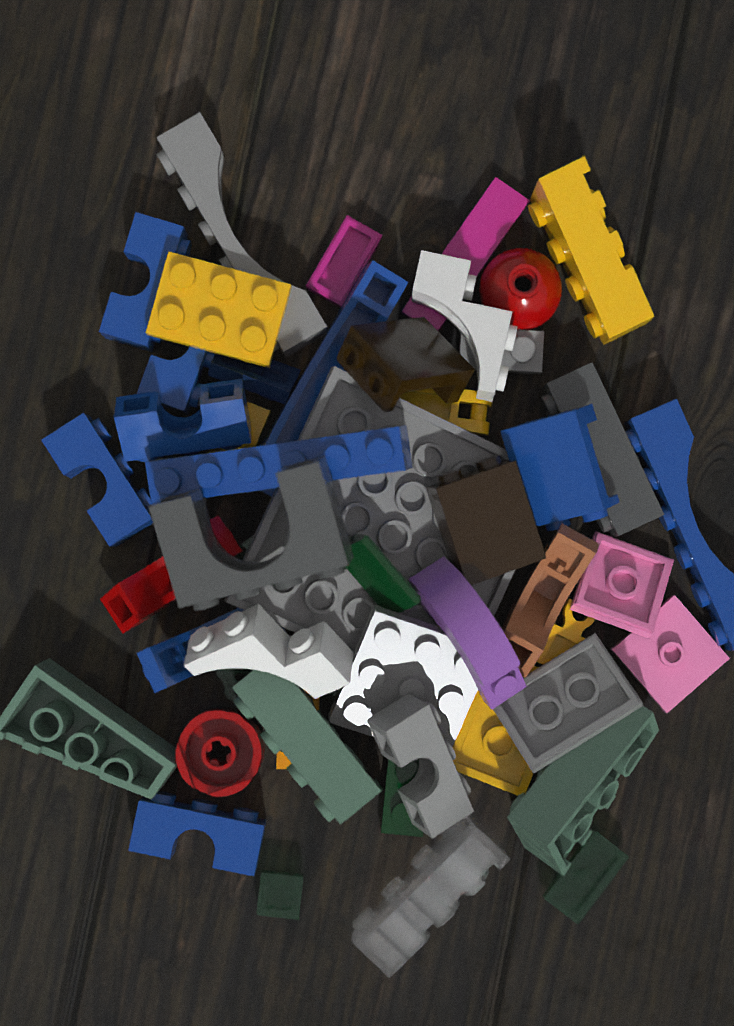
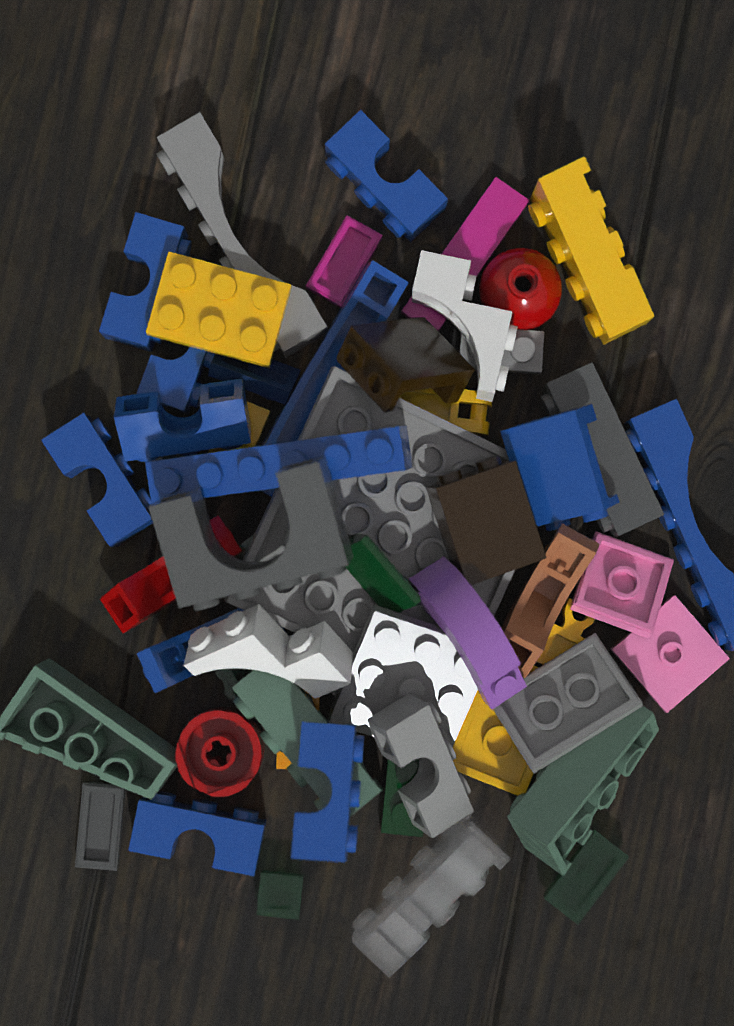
none -> dark grey tile [75,781,126,871]
none -> blue arch [291,722,364,862]
none -> blue arch [325,110,448,242]

